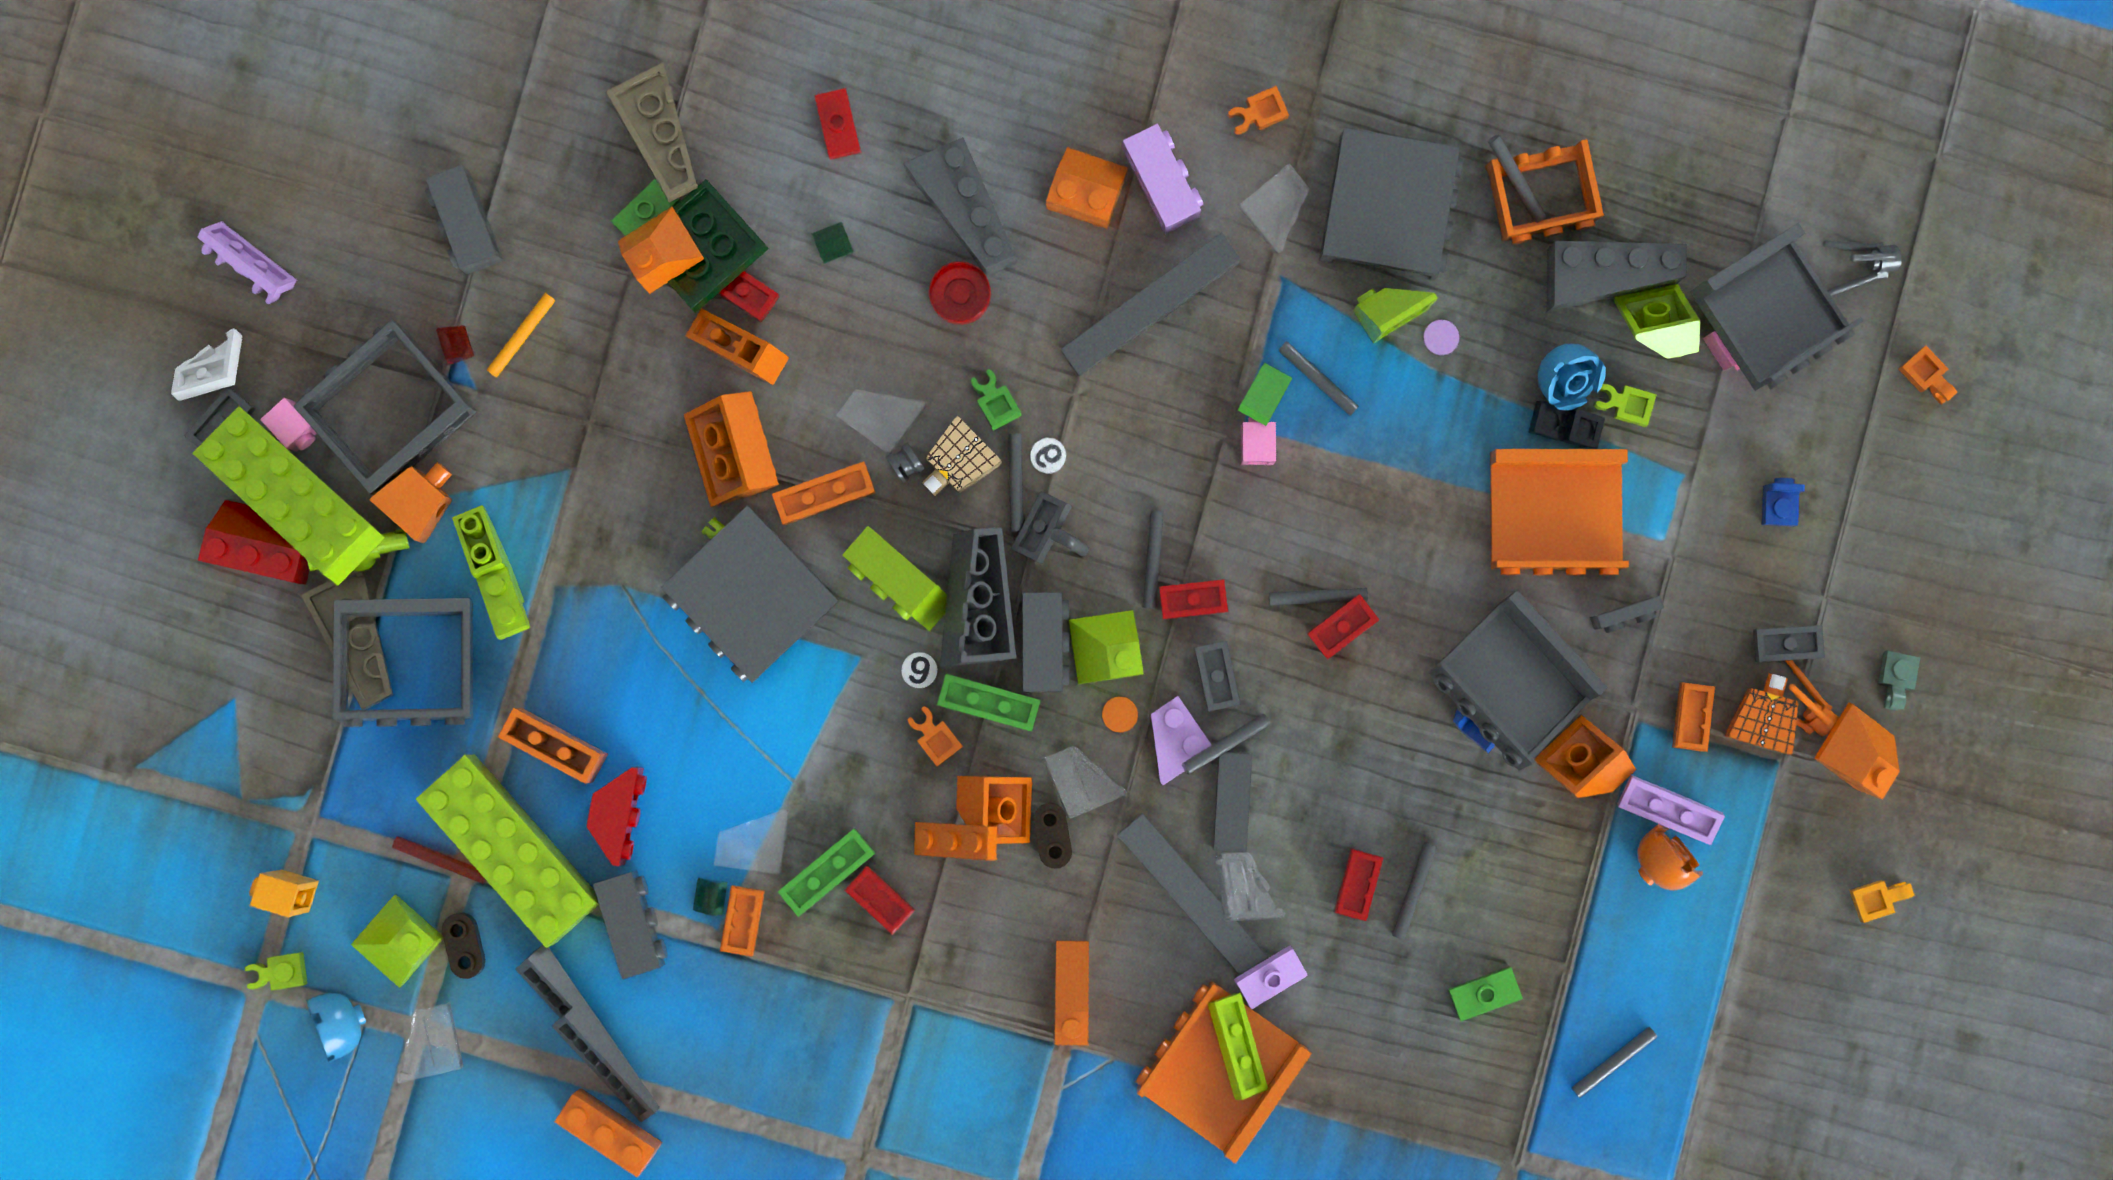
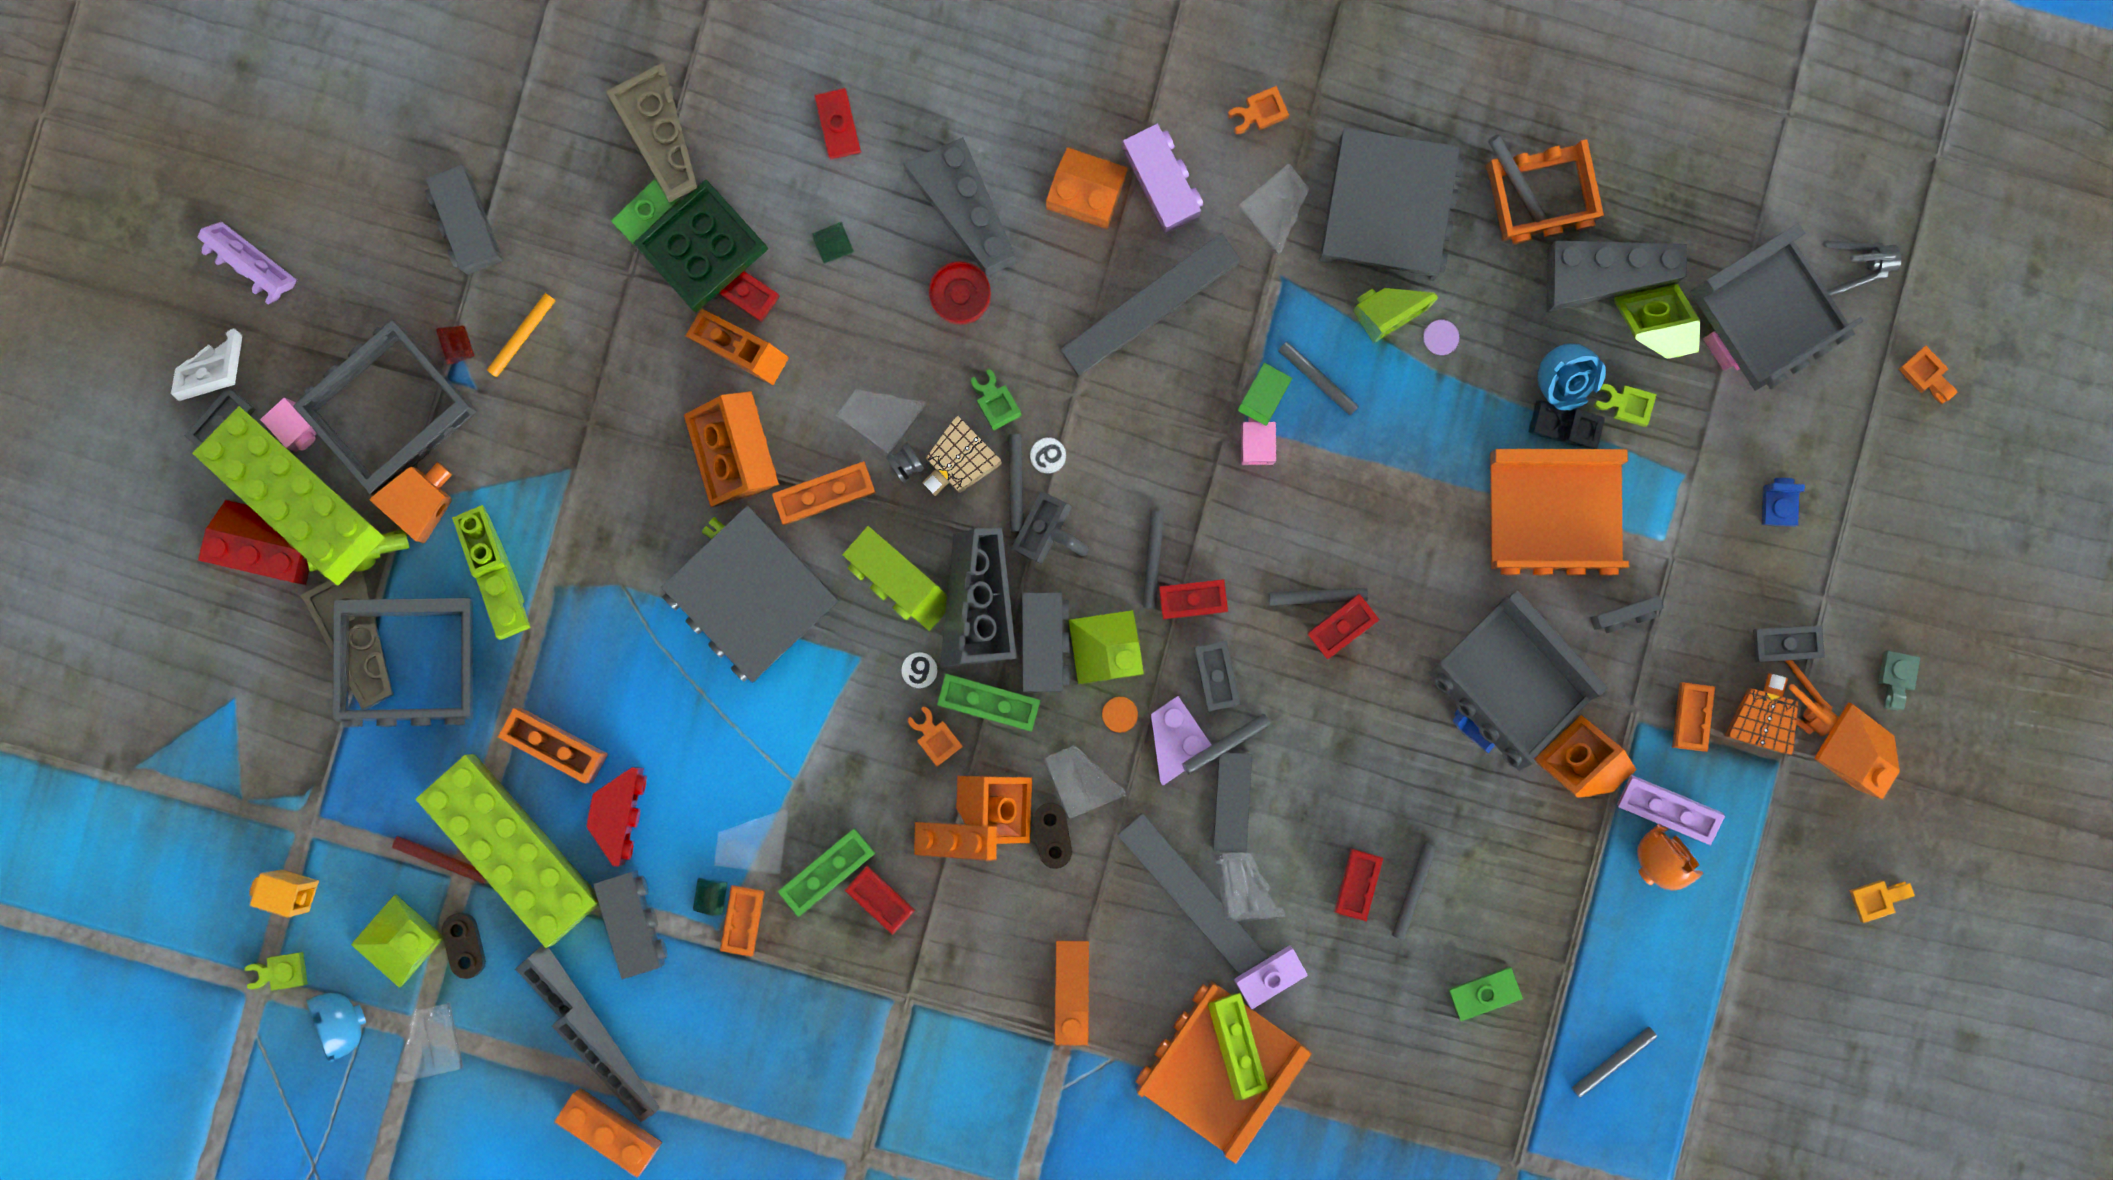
orange slope [618,207,704,294] -> none

